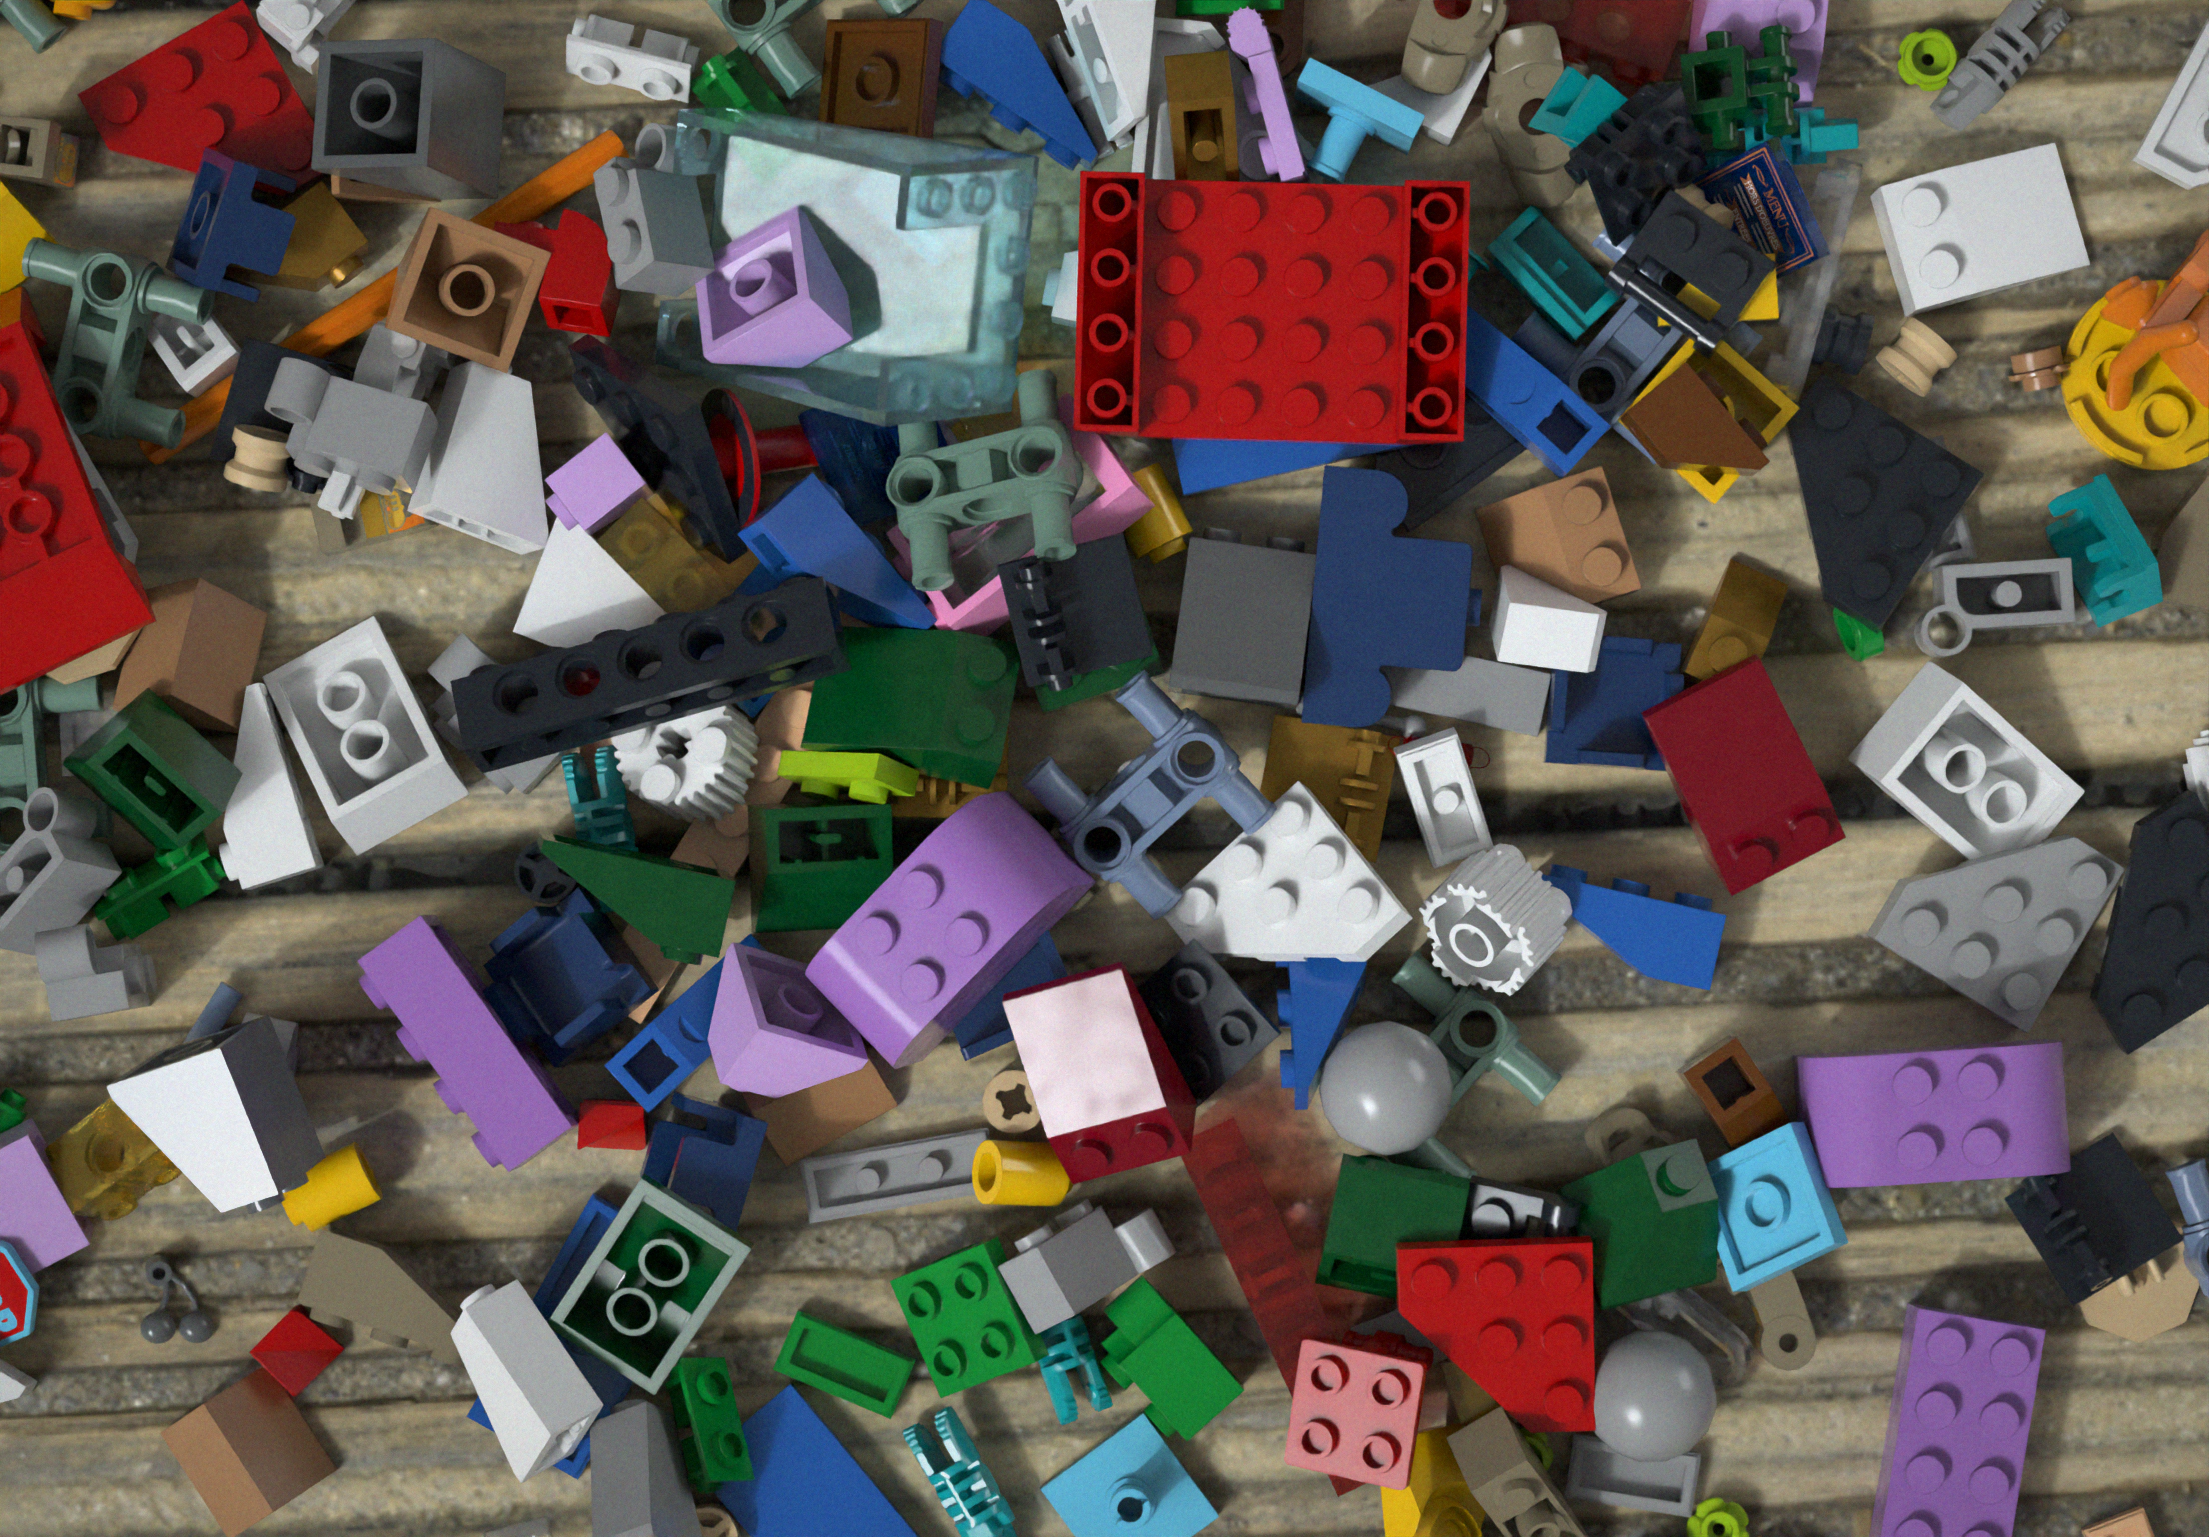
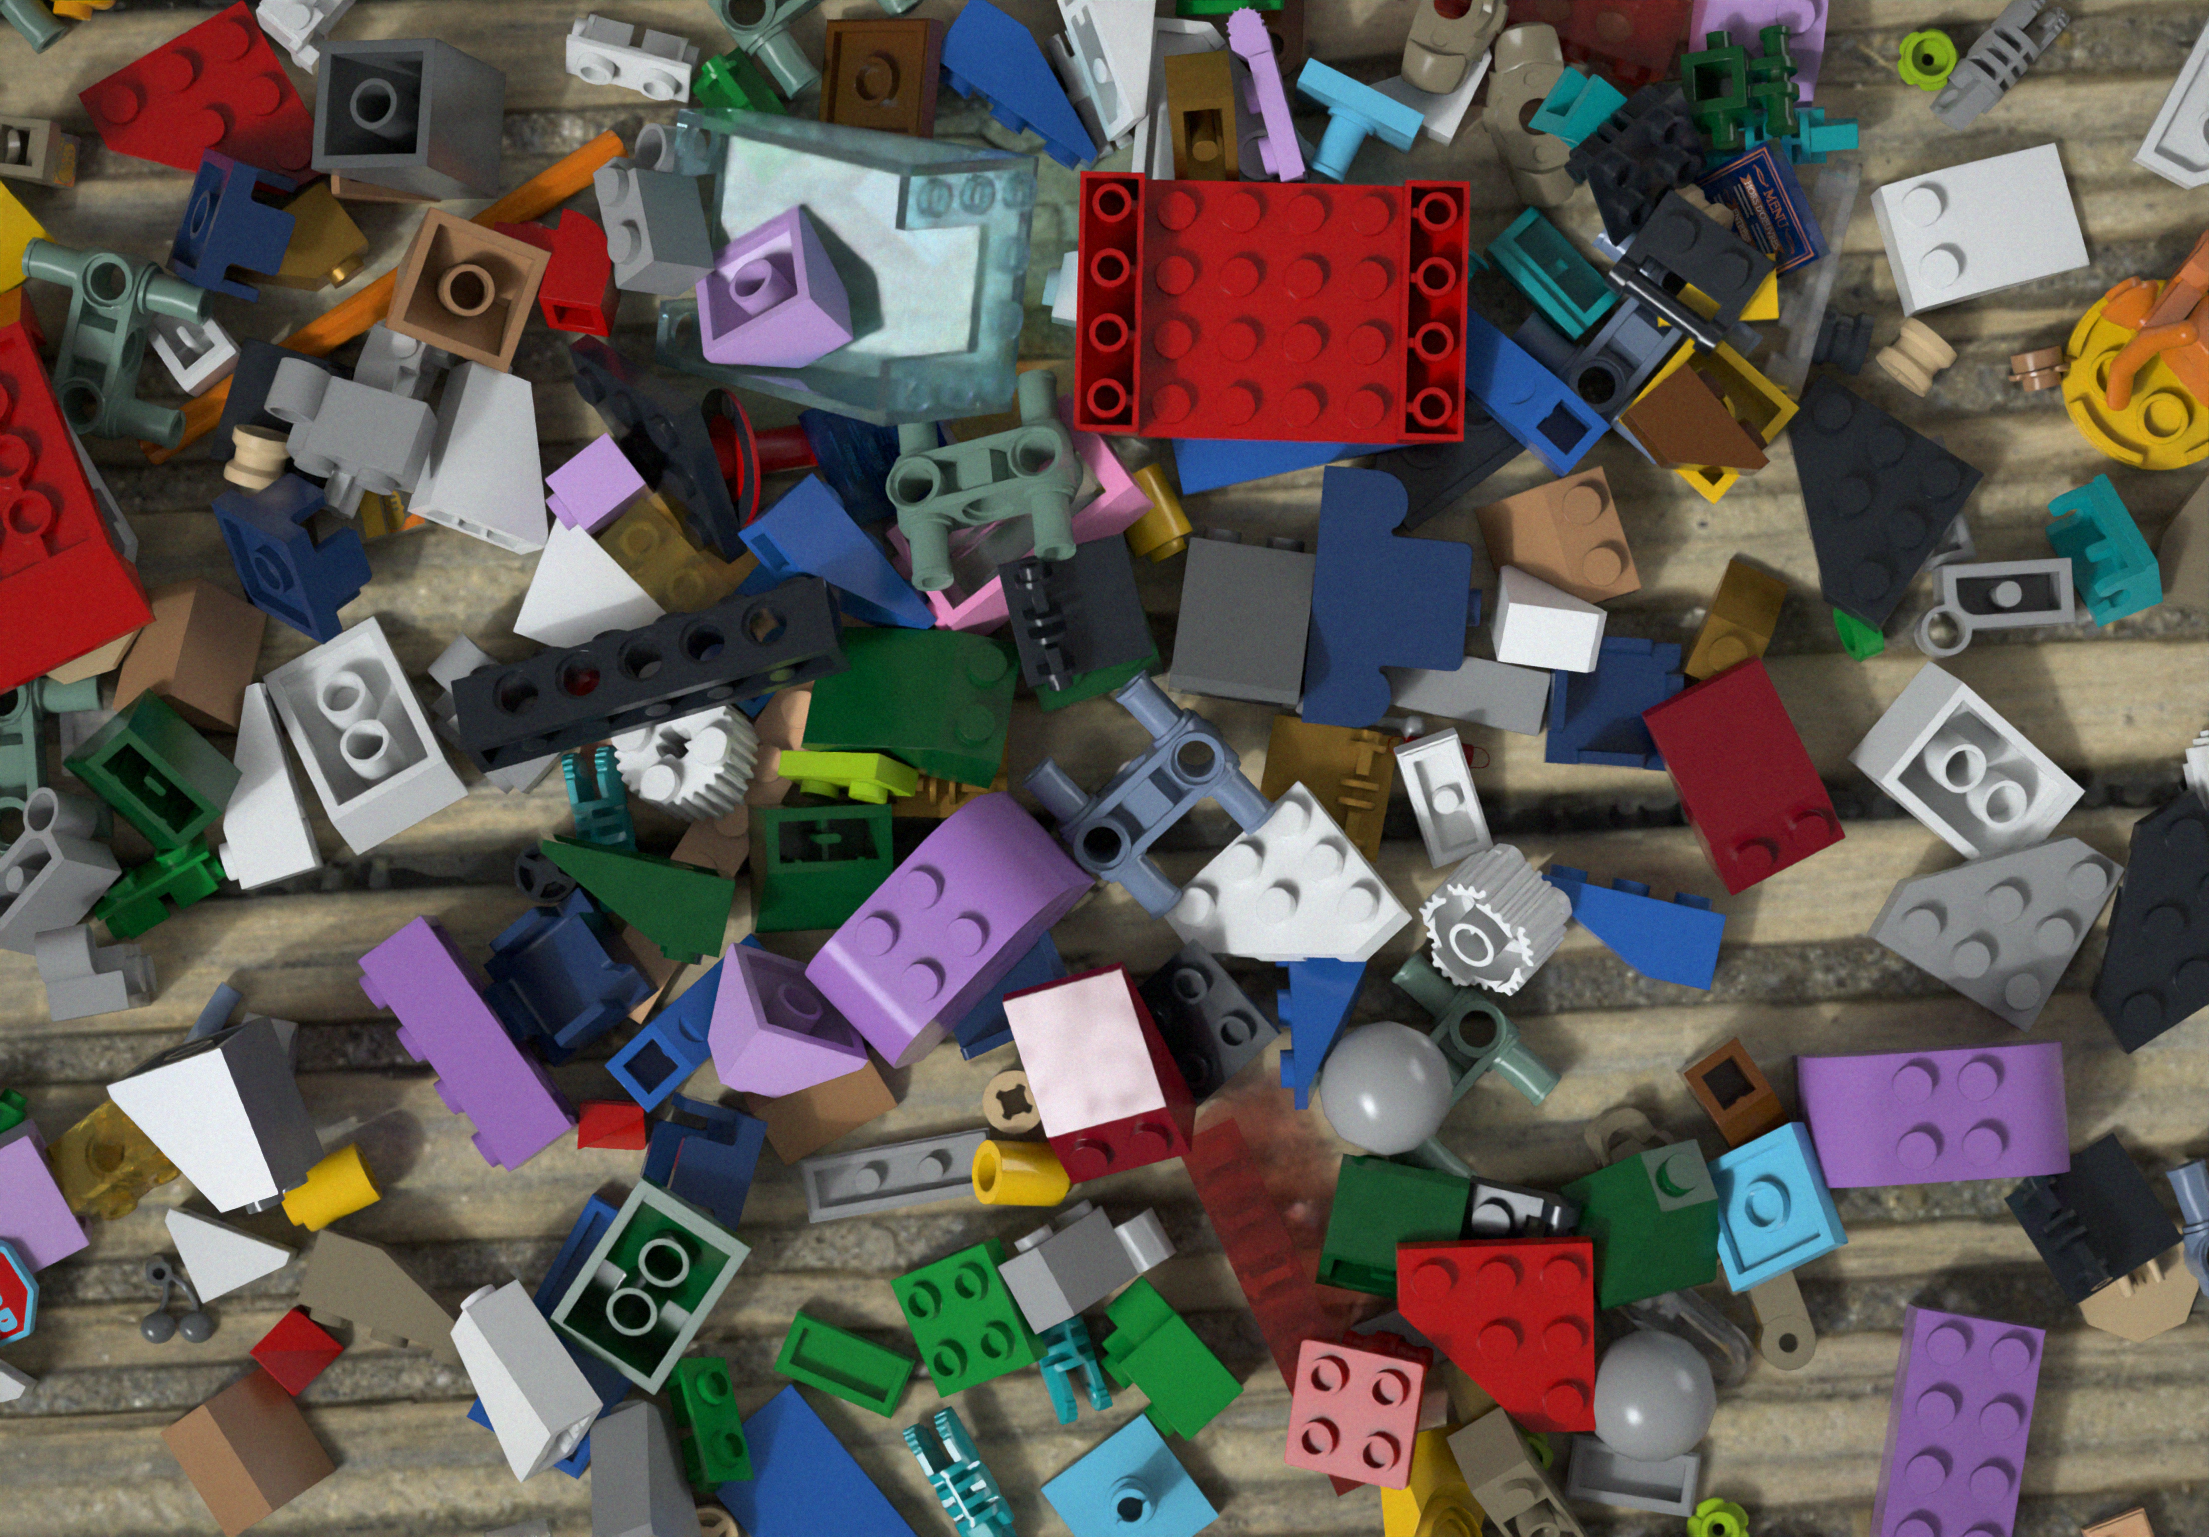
none -> white slope [165,1205,299,1303]
none -> dark blue panel [211,473,372,645]

